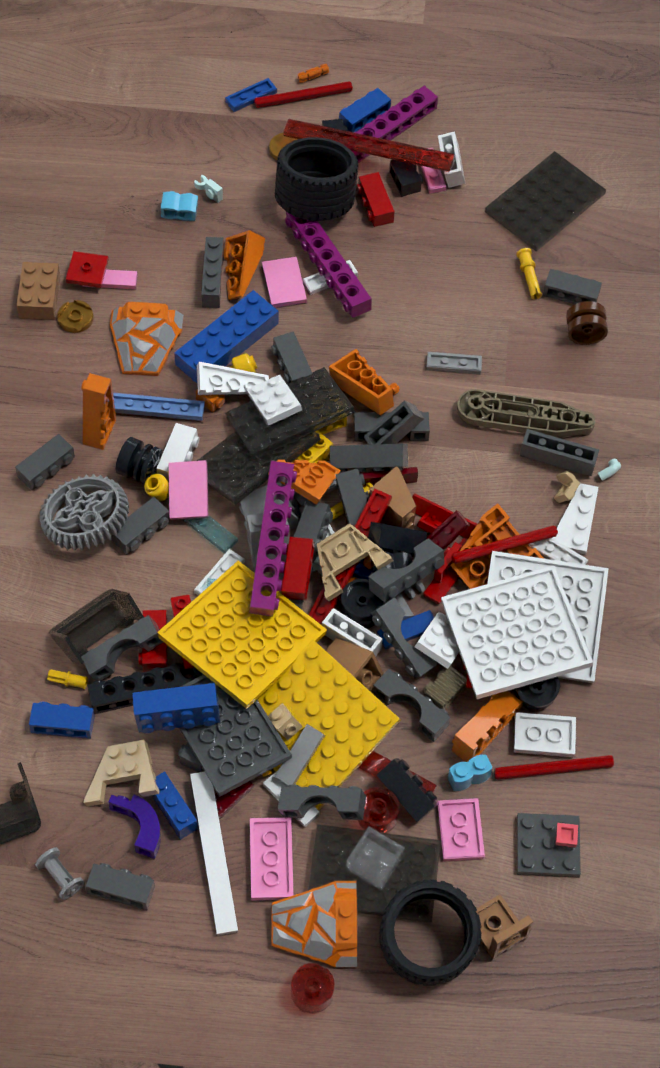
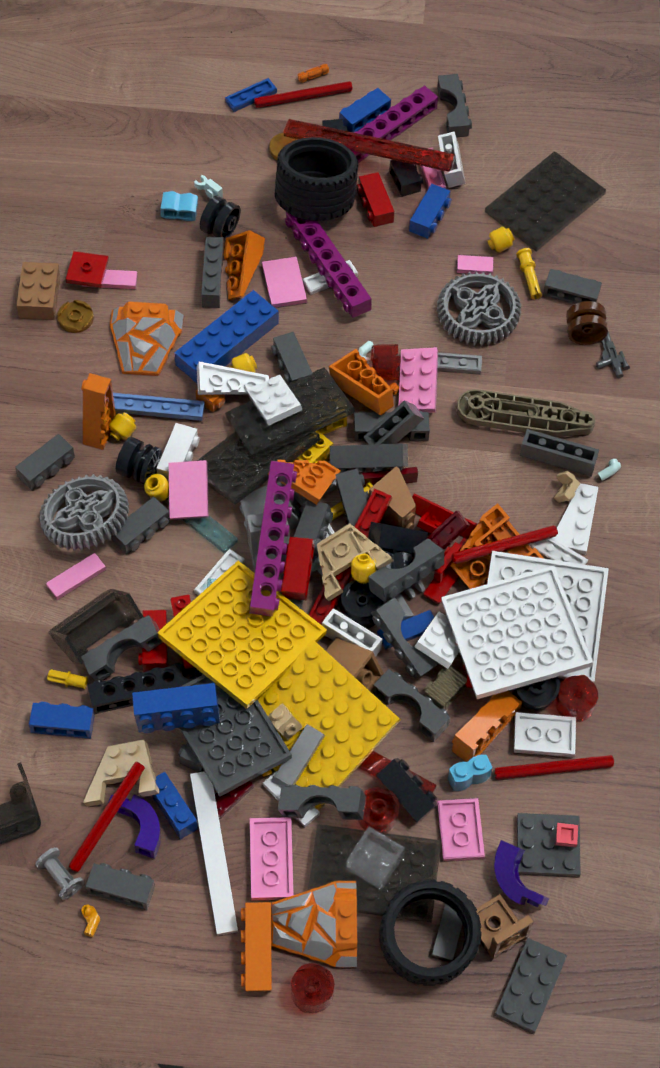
none -> bright pink tile [46,553,106,600]
none -> red axle [69,762,145,872]
none -> light orange arm [81,904,100,937]
none -> yellow head [109,412,136,441]
none -> black wheel [200,195,241,241]
none -> orange wedge [241,902,272,992]
none -> yellow head [351,554,377,584]
none -> light aqua arm [359,341,374,364]
none -> clear red brick [371,344,400,381]
none -> bright pink plate [398,347,438,413]
none -> blue brick [409,184,452,239]
none -> light grey tile [432,904,462,962]
none -> dark grey arch [437,74,472,138]
none -> light grey gear [437,271,521,346]
none -> bright pink tile [457,255,493,275]
none -> yellow head [487,226,515,253]
none -> dark purple arch [494,840,549,907]
none -> dark grey plate [495,938,567,1034]
none -> clear red brick [556,675,598,722]
none -> dark grey piece [596,332,630,379]

